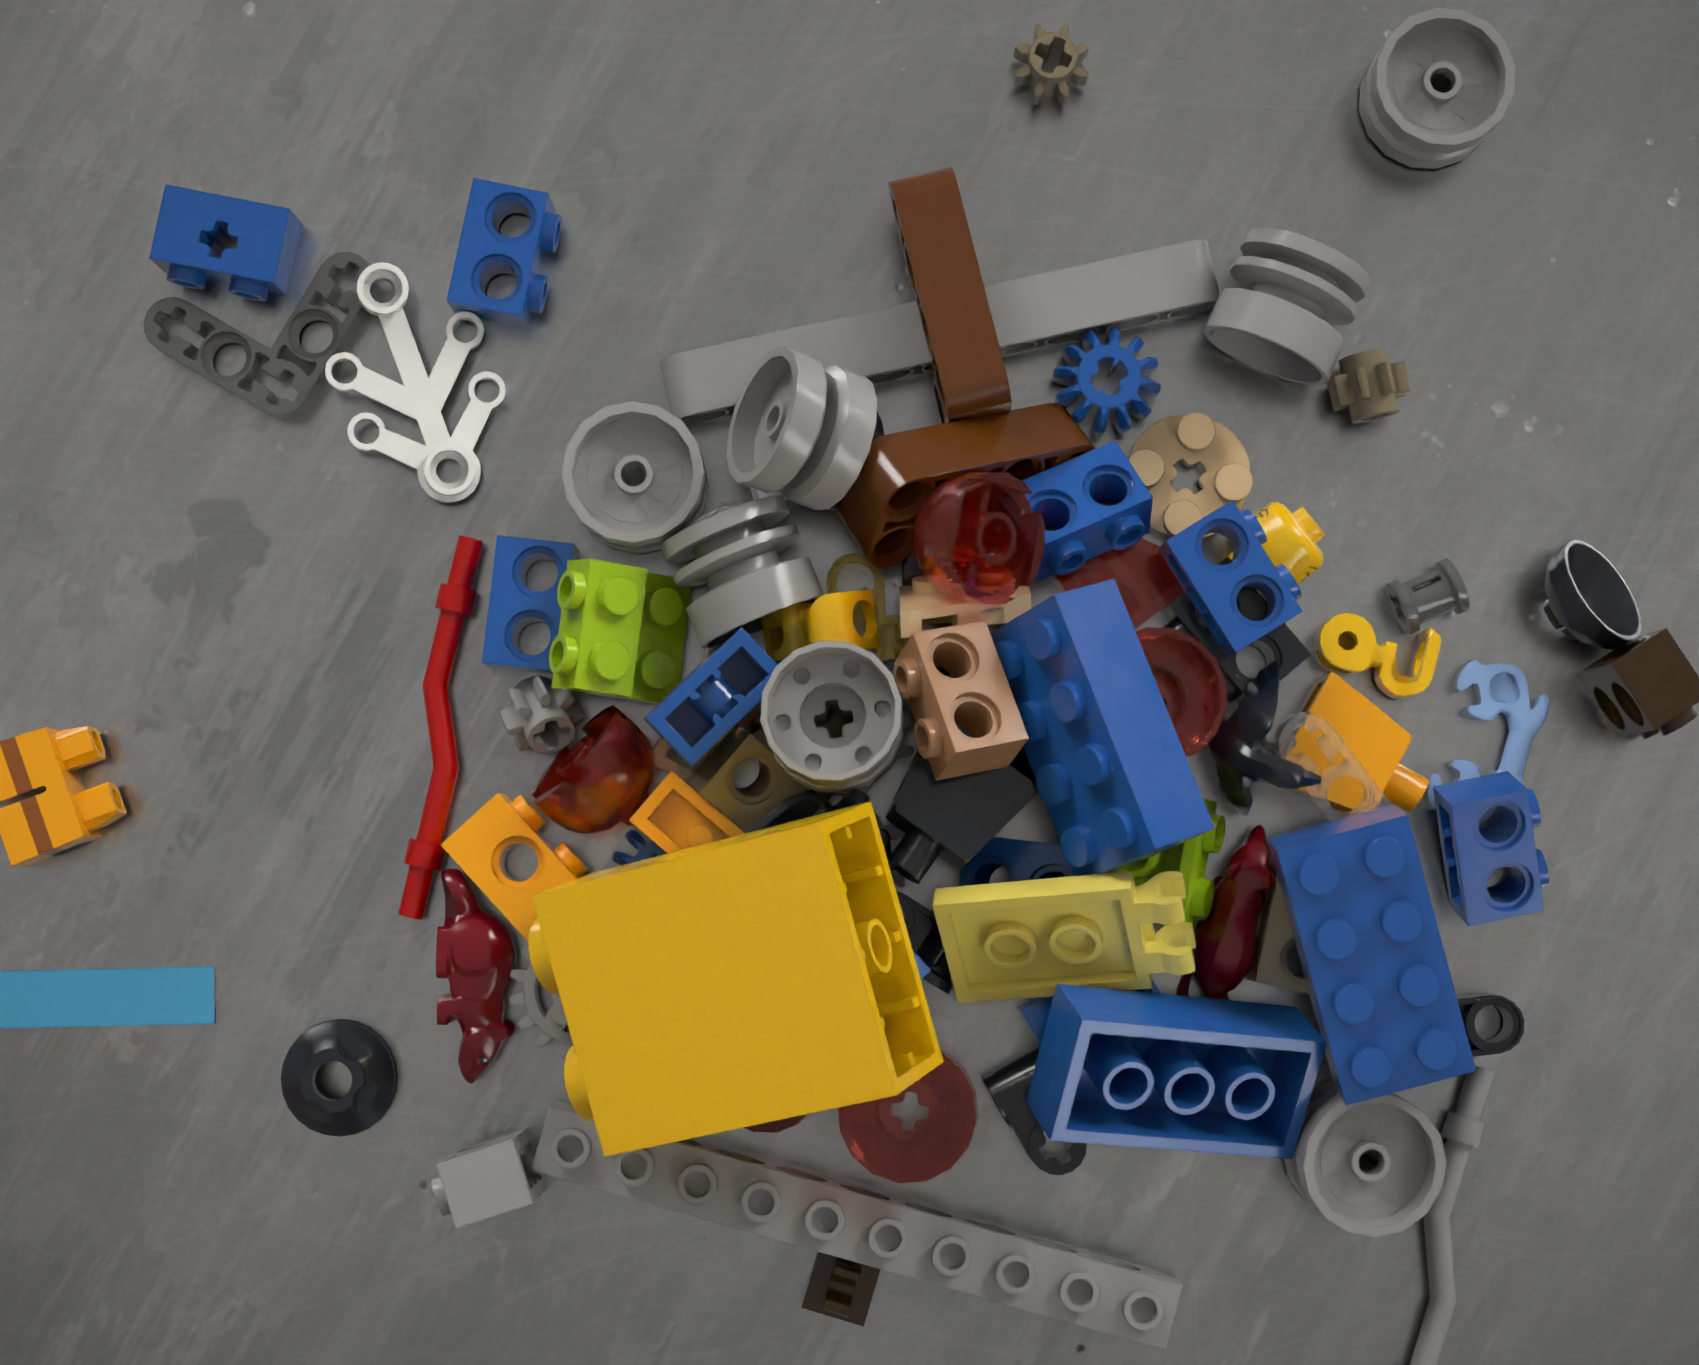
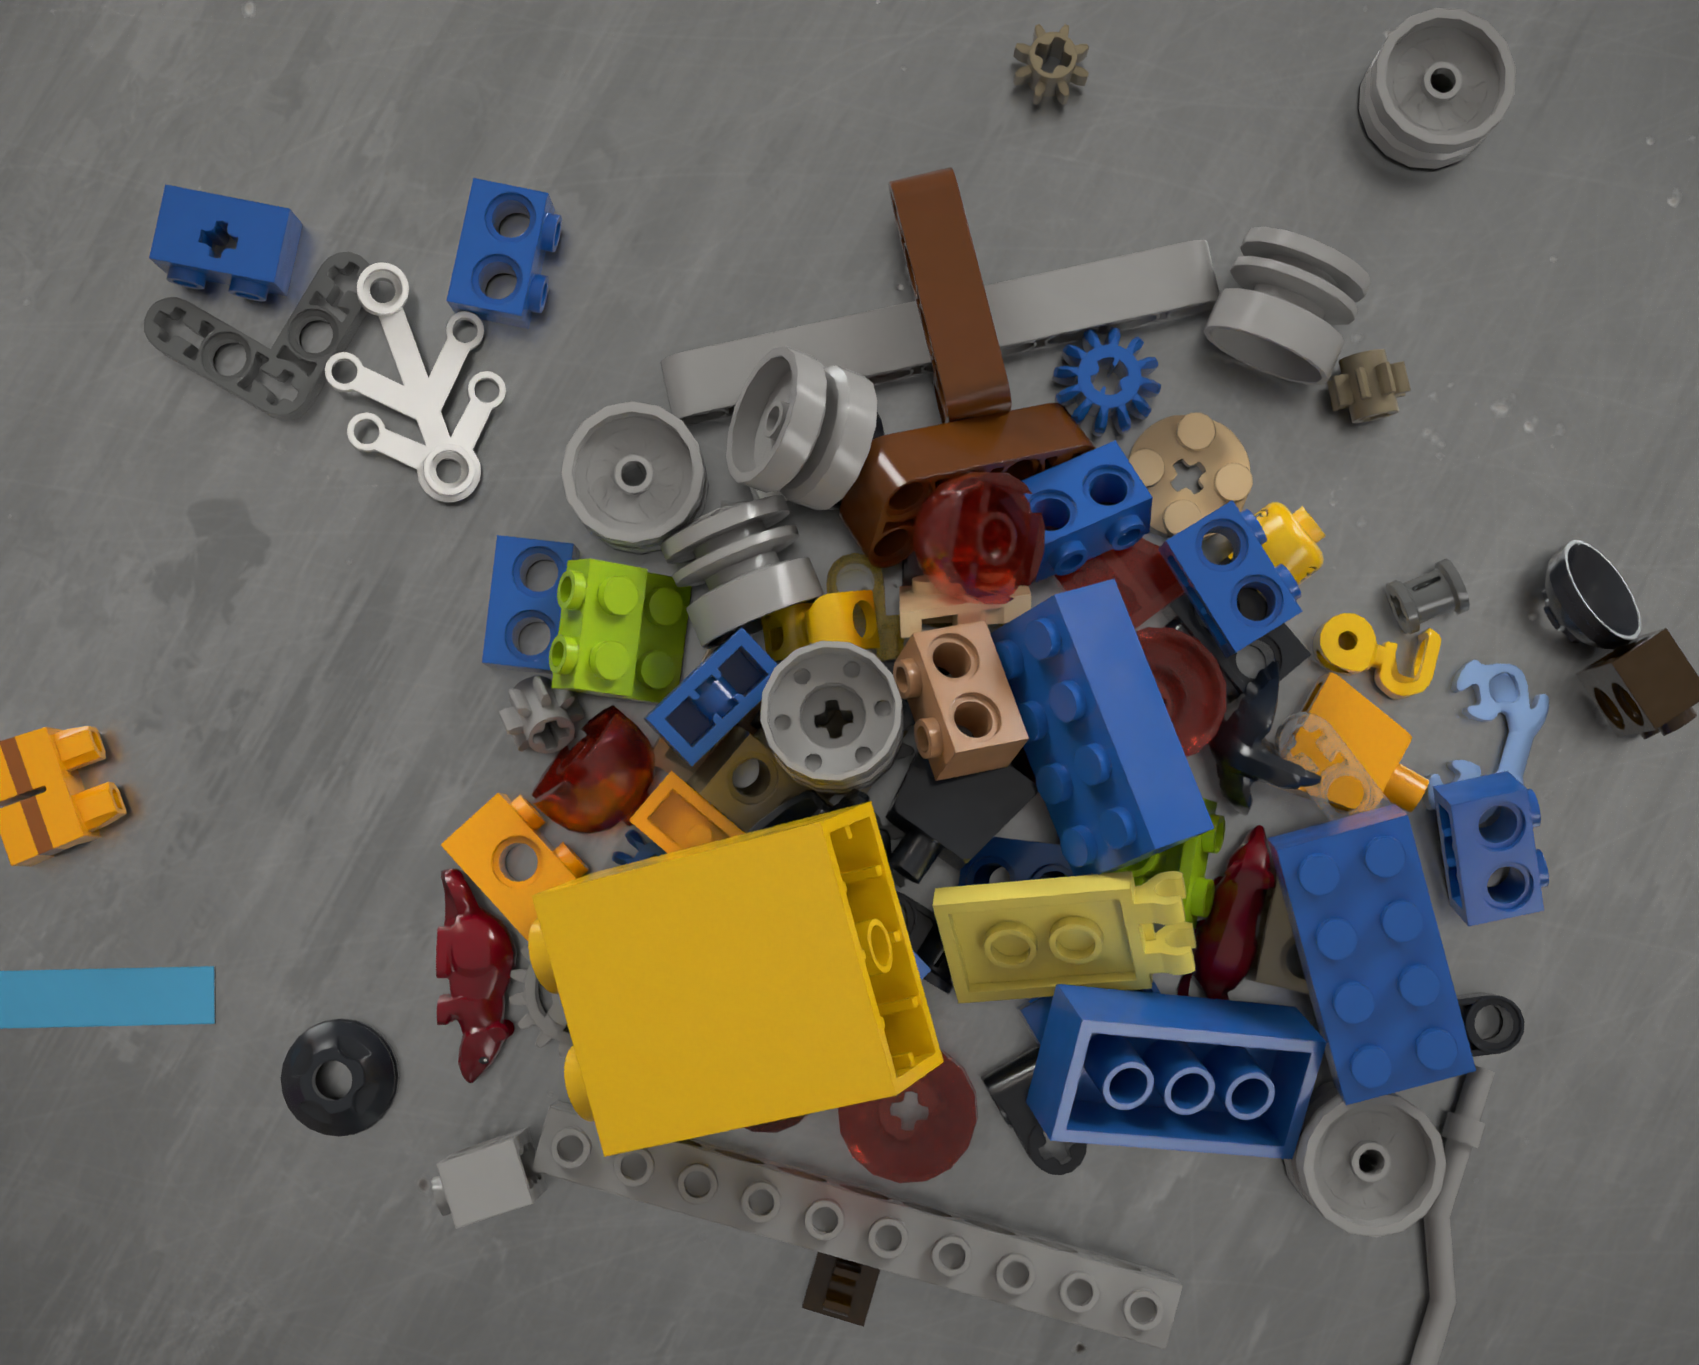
red bar [398,535,483,920] -> none

